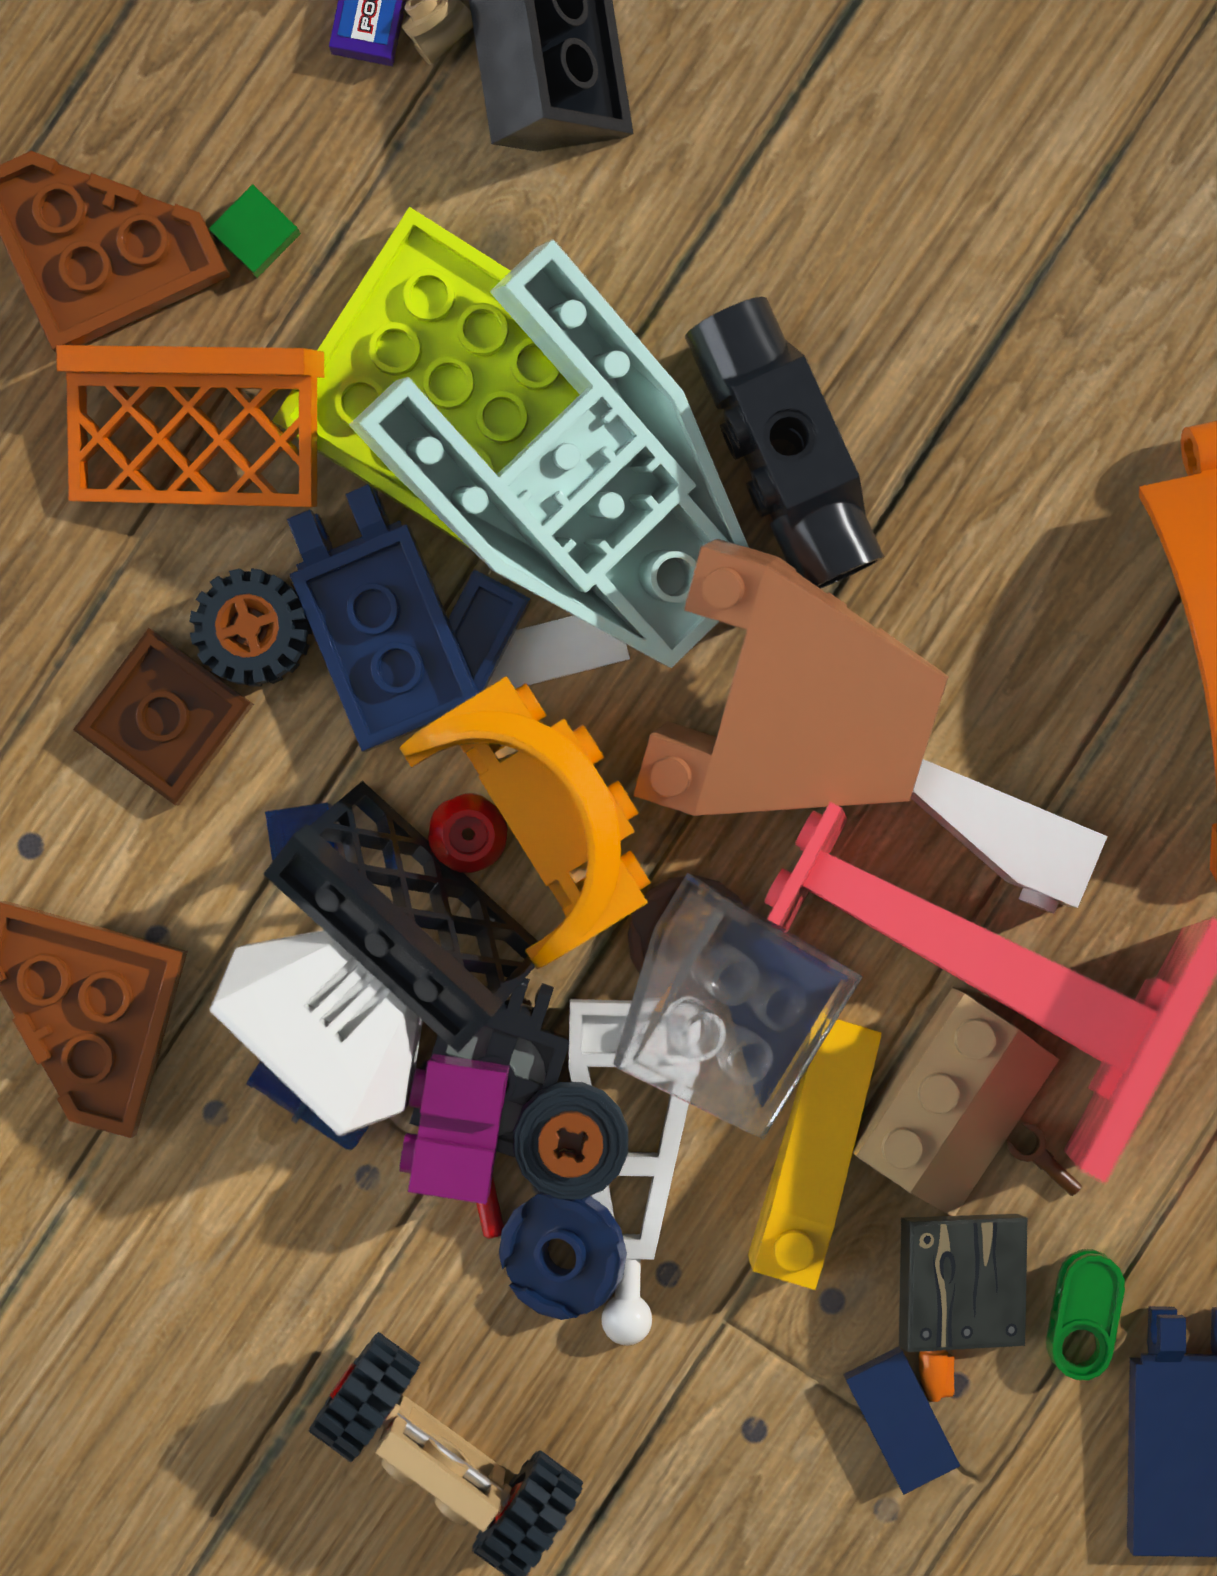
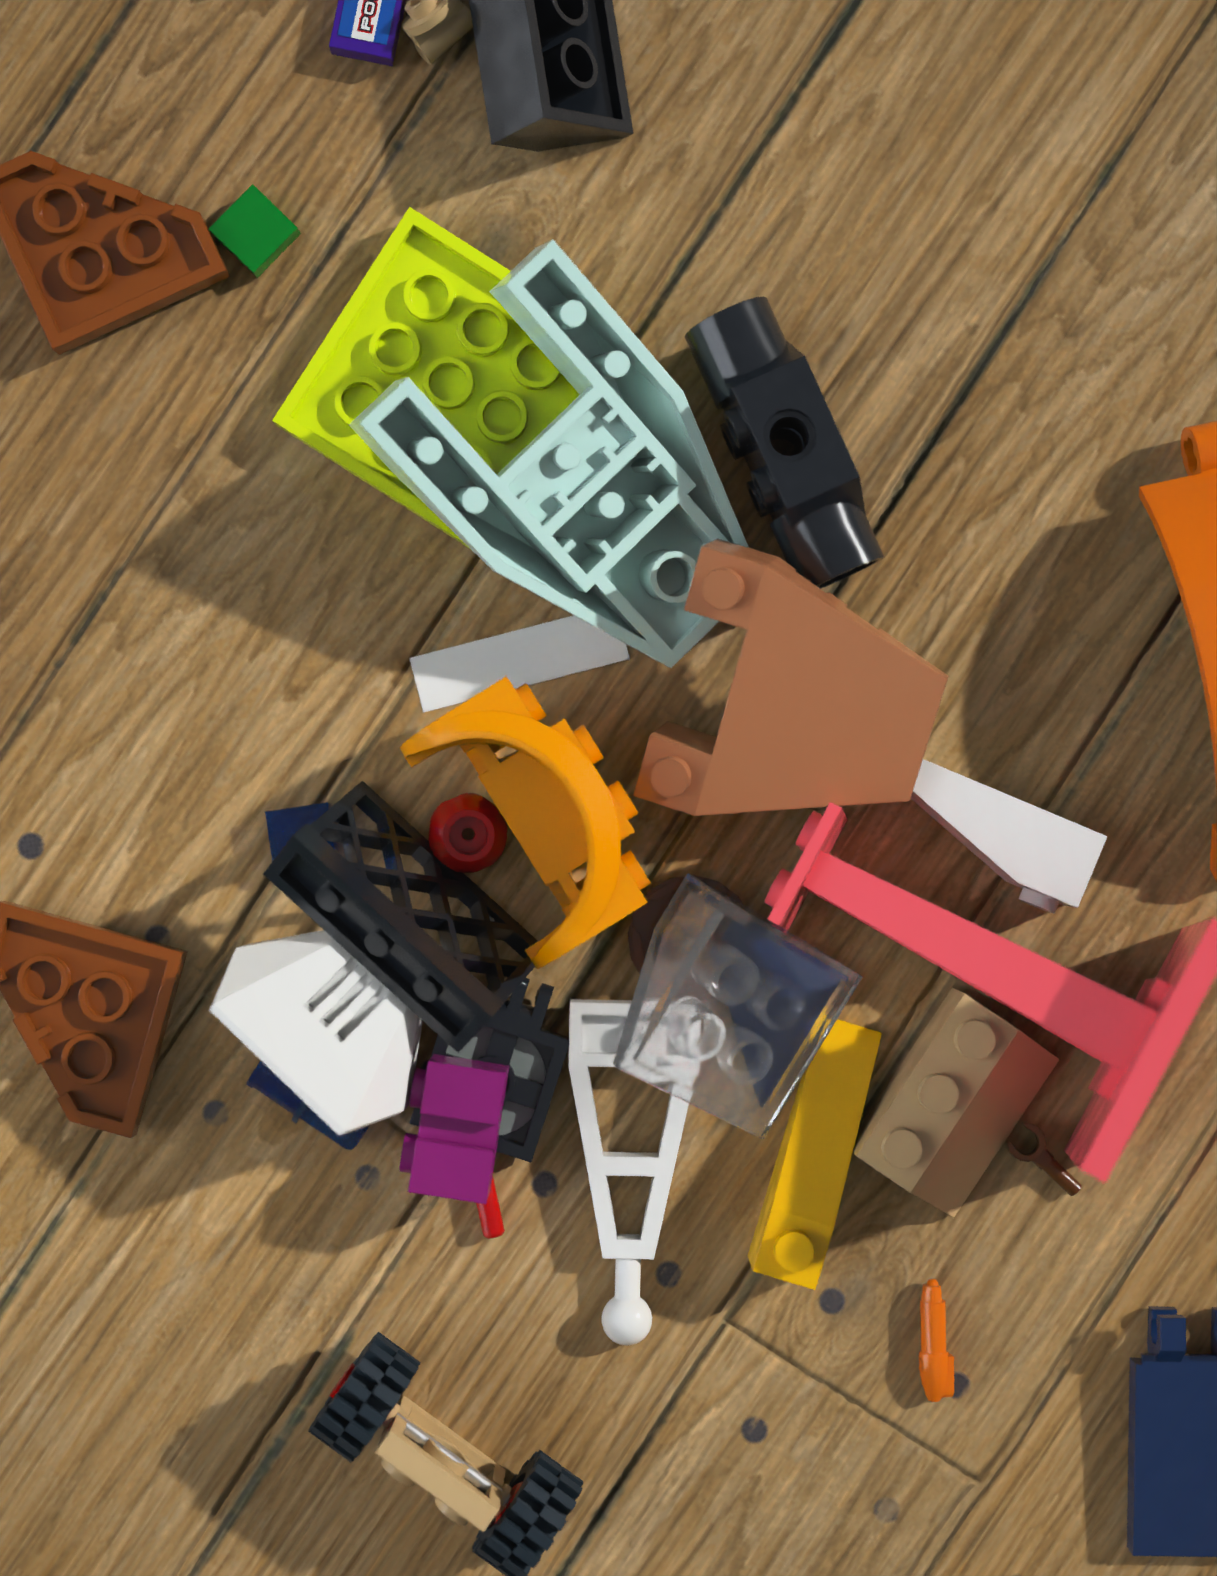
orange fence [56,345,324,507] -> none
reddish brown tile [73,628,254,805] -> none
black wheel [189,568,312,687] -> none
dark blue tile [287,484,478,752] -> none
dark blue tile [448,569,531,693] -> none
dark blue tile [499,1192,627,1320] -> none
black wheel [513,1082,628,1199] -> none
dark blue tile [843,1346,960,1495] -> none
pearl dark grey tile [899,1214,1028,1352] -> none
green piece [1046,1249,1125,1380] -> none

